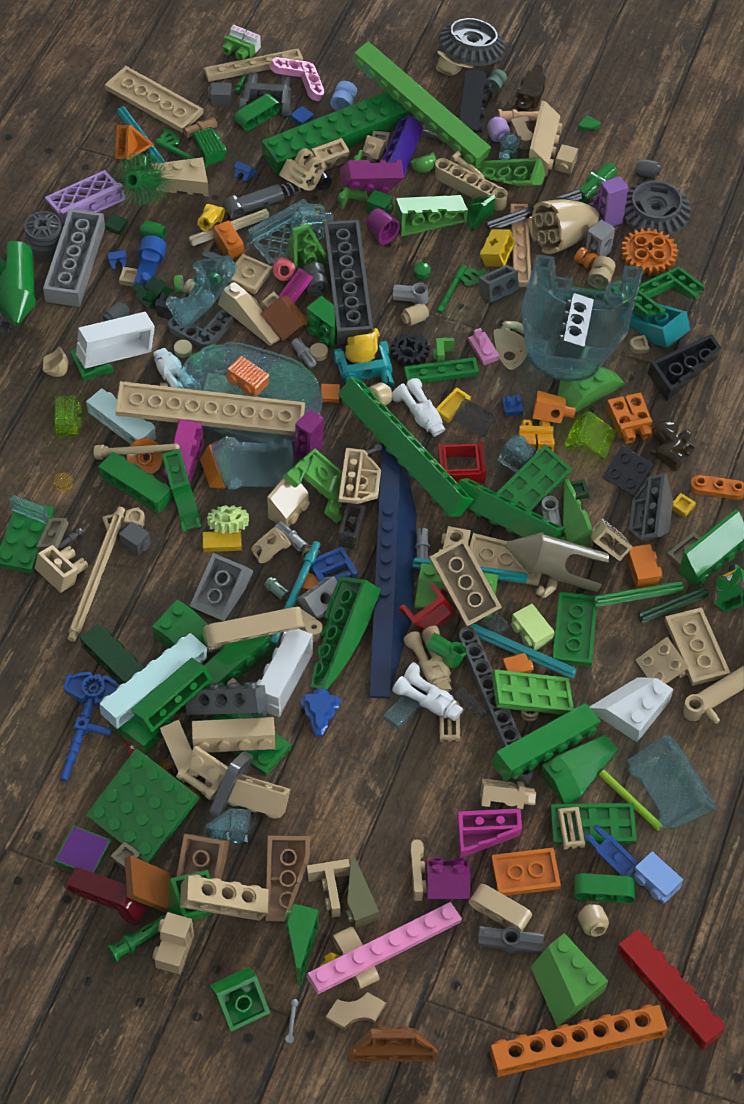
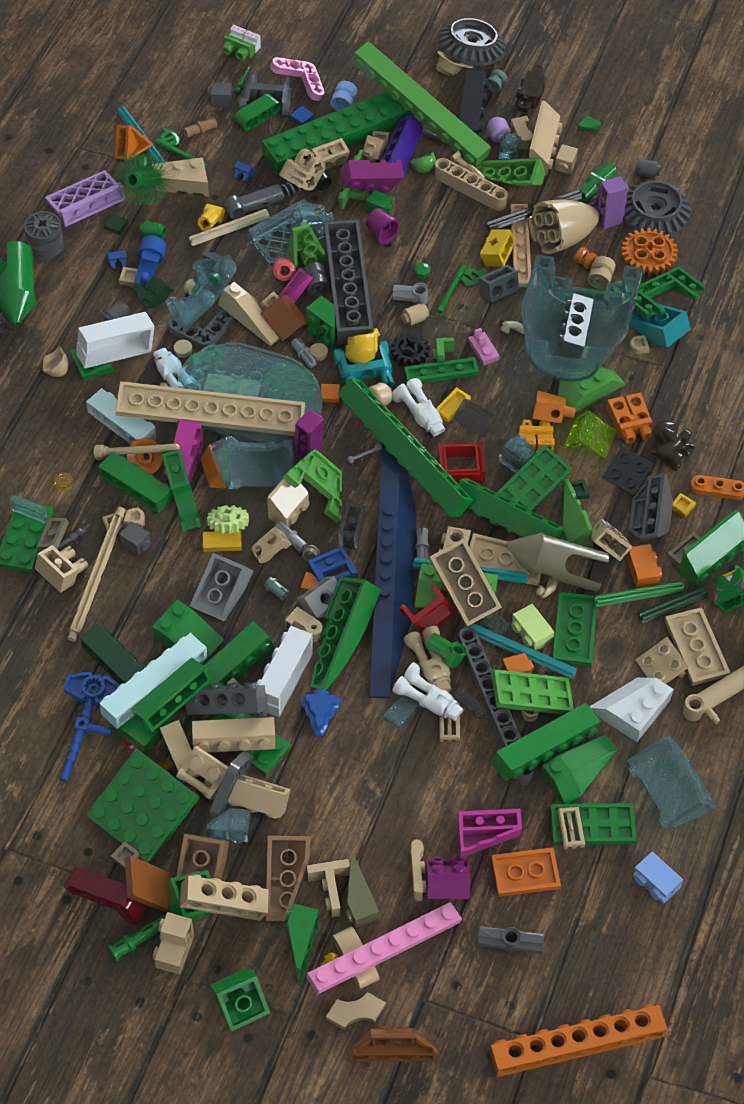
light grey brick [43,209,105,307] -> none
clear neon green brick [55,395,82,437] -> none
dark purple tile [55,825,111,874] -> none
tan plate [105,66,203,133] -> none
black bracket [155,293,180,320] -> none
bright green tile [174,275,184,293] -> none
green brick [193,127,227,165] -> none
tan beam [202,607,304,652] -> none
tan tile [204,49,303,82] -> none
orange brick [213,221,245,264] -> none
tan plate [224,254,273,294] -> none
orange brick [226,356,269,397] -> none
teal bar [271,541,321,645] -> none
light grey hinge [285,999,299,1044] -> none
tan wedge [338,448,381,504] -> none
bright green wedge [395,195,468,237] -> none
green slope [466,194,495,232] -> none
tan beam [469,884,532,931] -> none
tan hips [480,779,536,809] -> none
tan piece [494,329,528,370] -> none
light nougat pin [497,109,539,122] -> none
blue tile [502,395,523,416] -> none
bright green wedge [530,933,608,1028] -> none
light grey piece [540,496,562,526] -> none
green beam [574,873,635,903] -> none
tan head [578,904,609,937] -> none
blue hinge [584,824,639,876] -> none
light grey brick [586,219,615,256] -> none
lime bar [599,770,663,831] -> none
red brick [617,929,725,1050] -> none
black wedge [647,334,721,401] -> none

